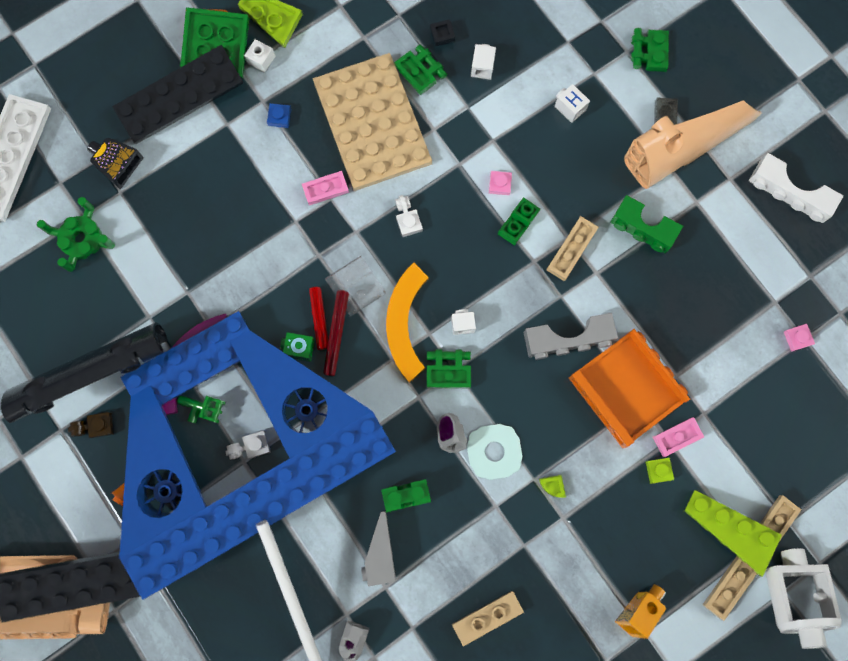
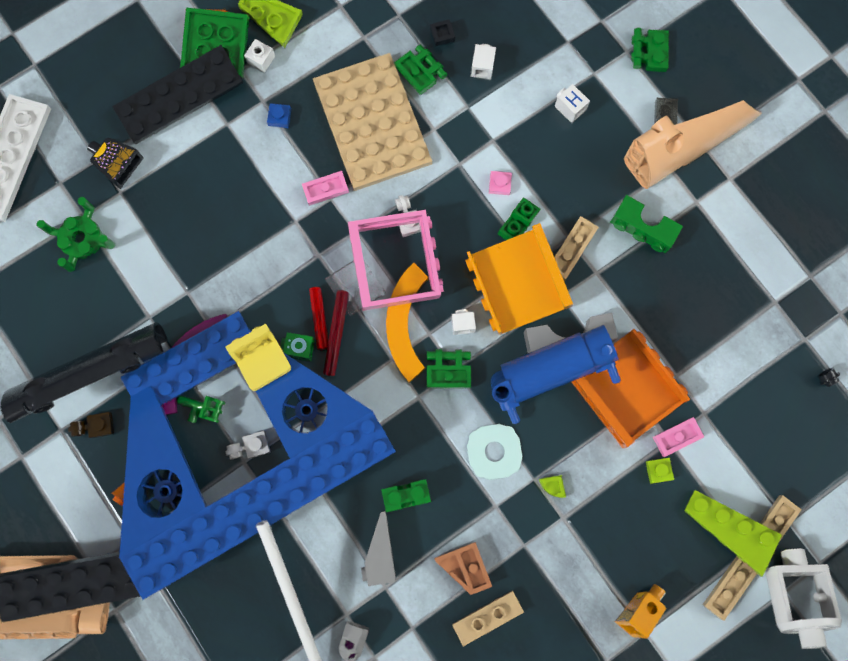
light grey rock [437,413,467,453] -> none
white arch [748,153,843,223] -> none
bright pink plate [784,324,815,352] -> none
none -> light yellow bracket [226,324,291,391]
none -> bright pink window [348,210,444,311]
none -> nougat wing [434,542,492,595]
none -> light orange panel [465,223,573,335]
none -> blue piece [491,325,621,424]
none -> black plate [817,368,840,387]

